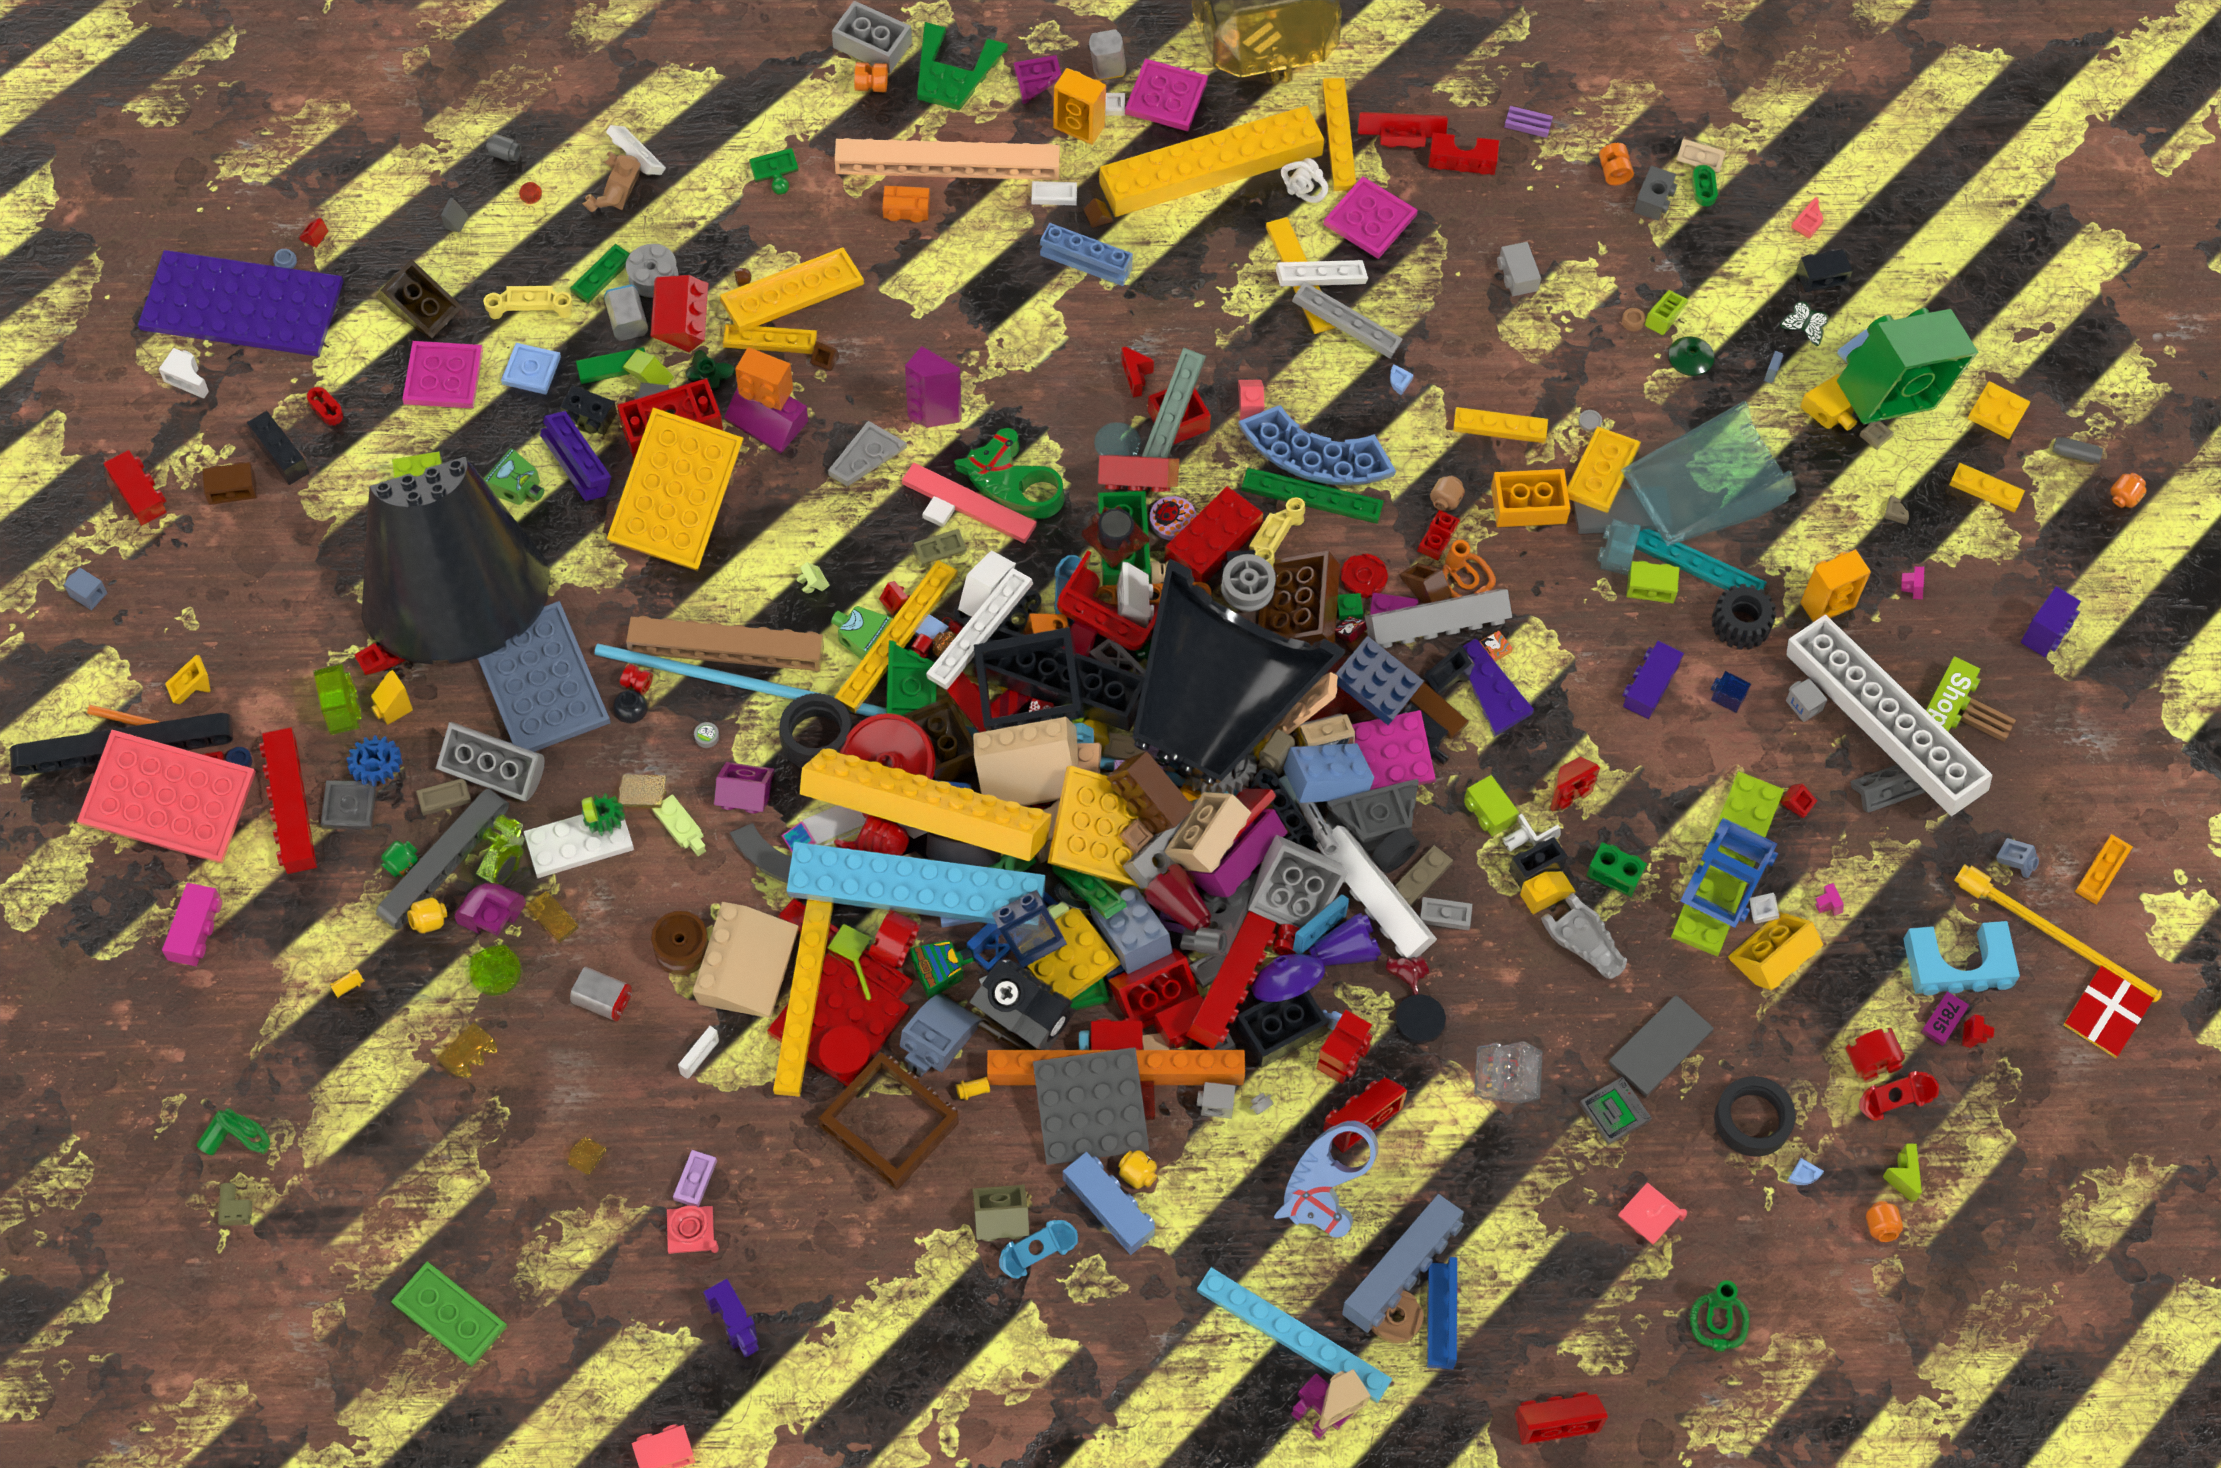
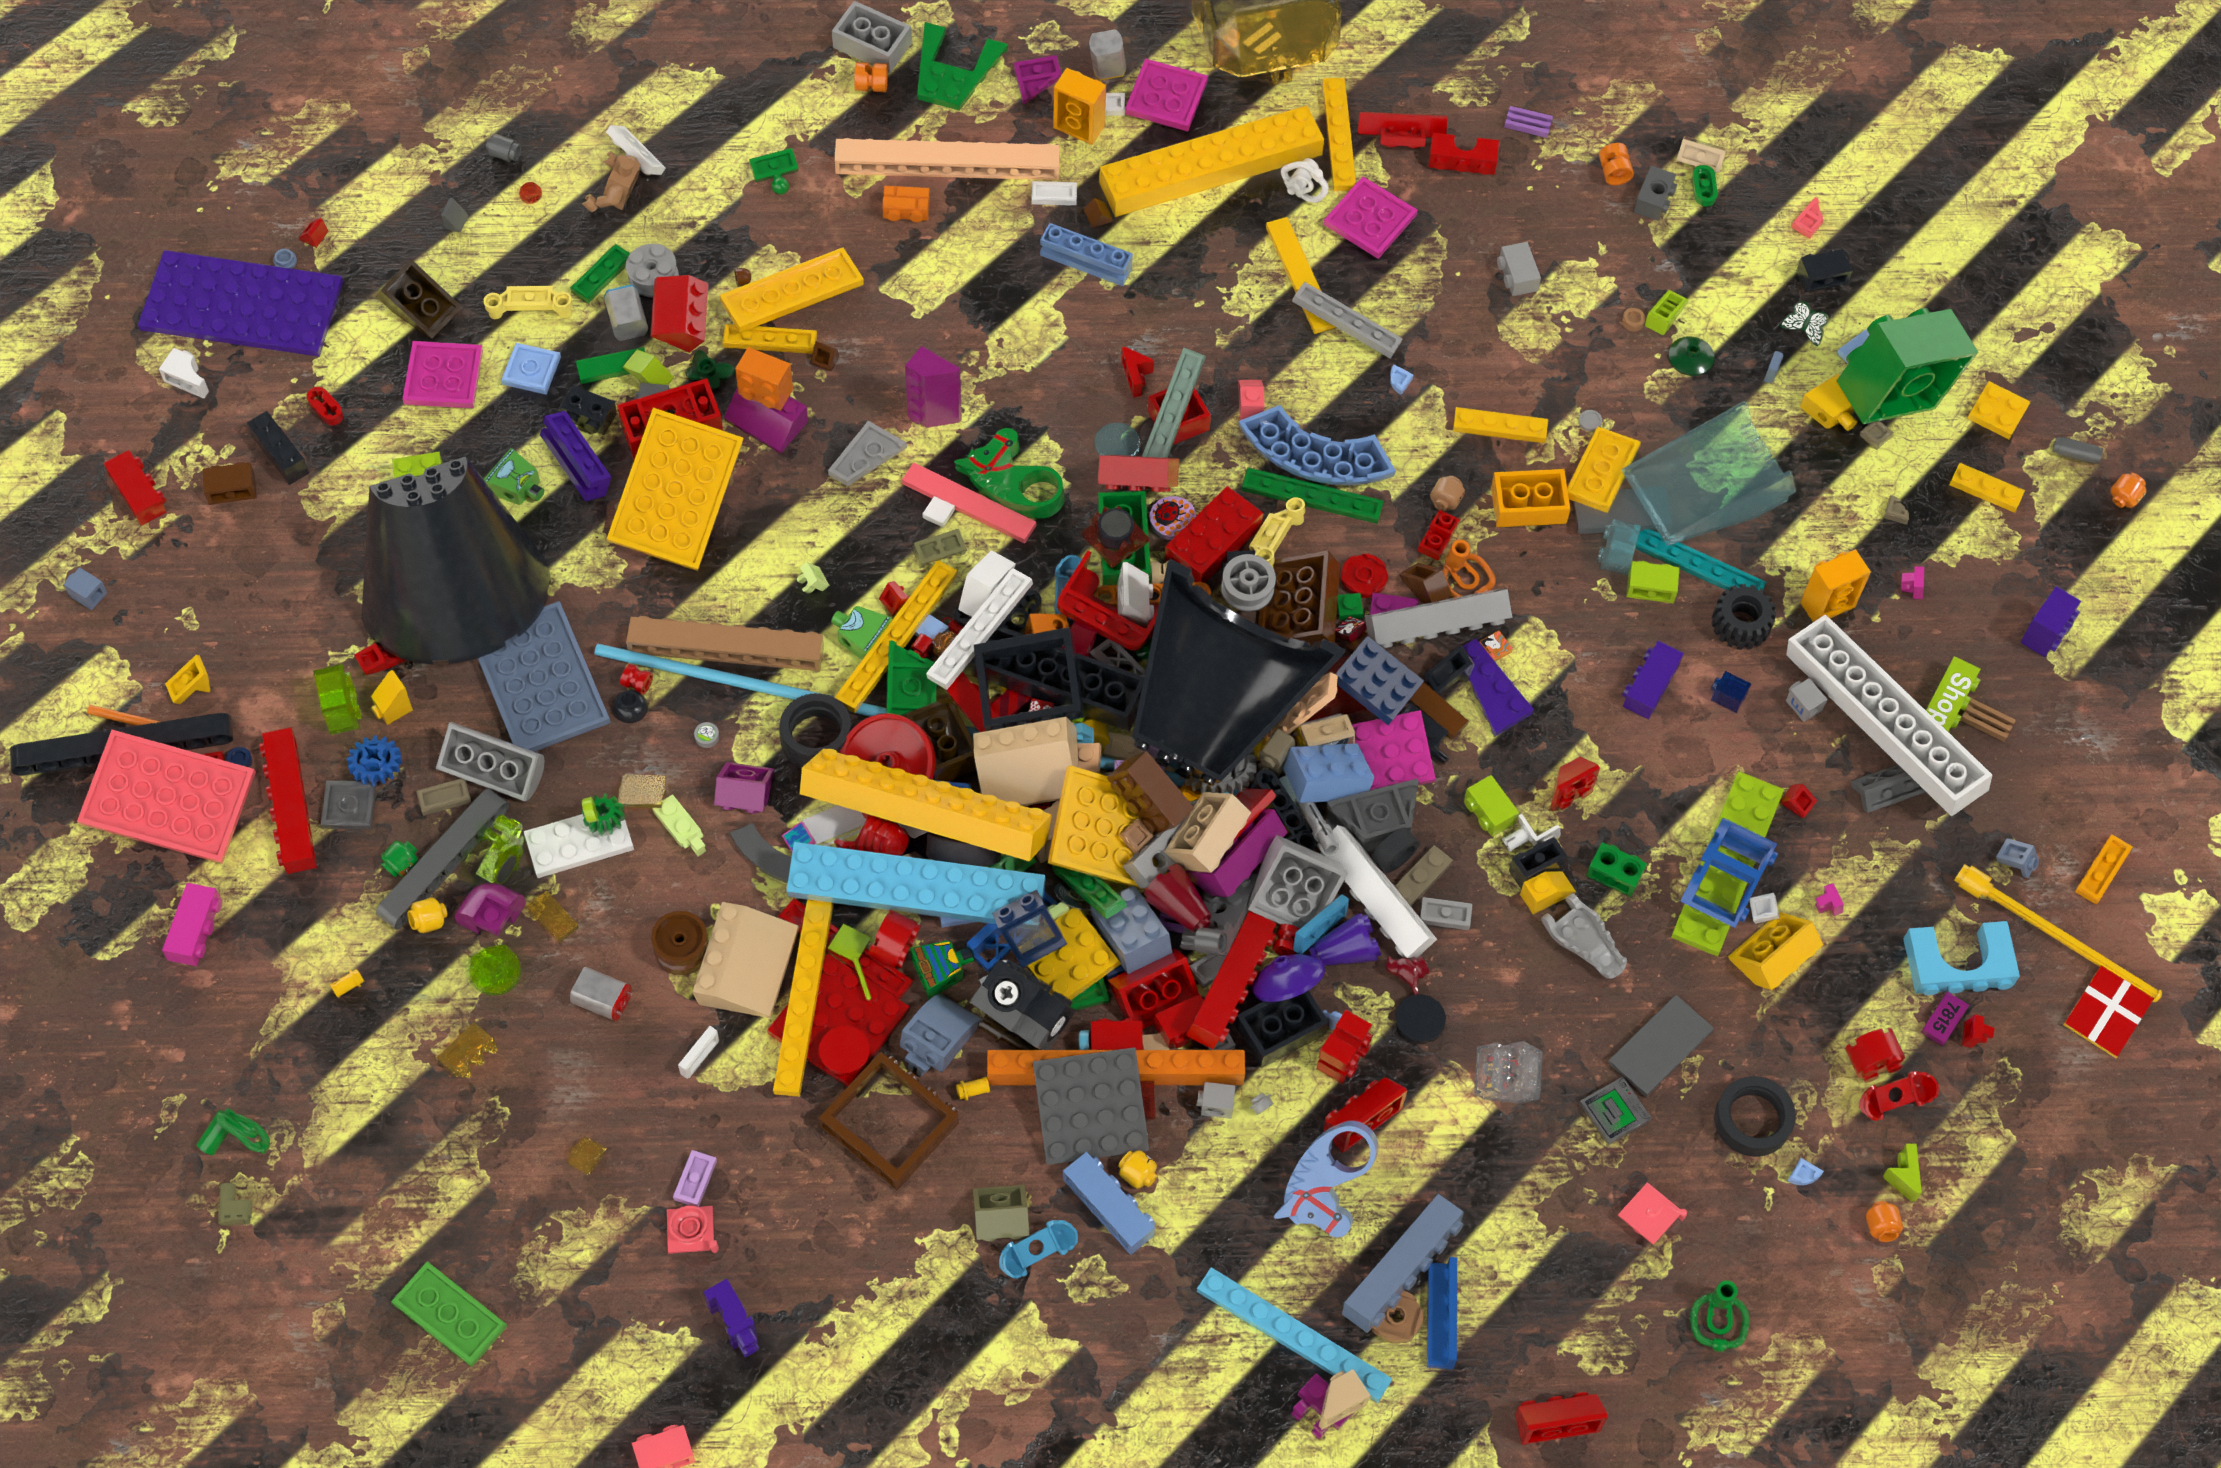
white plate [1275,260,1368,286] -> none

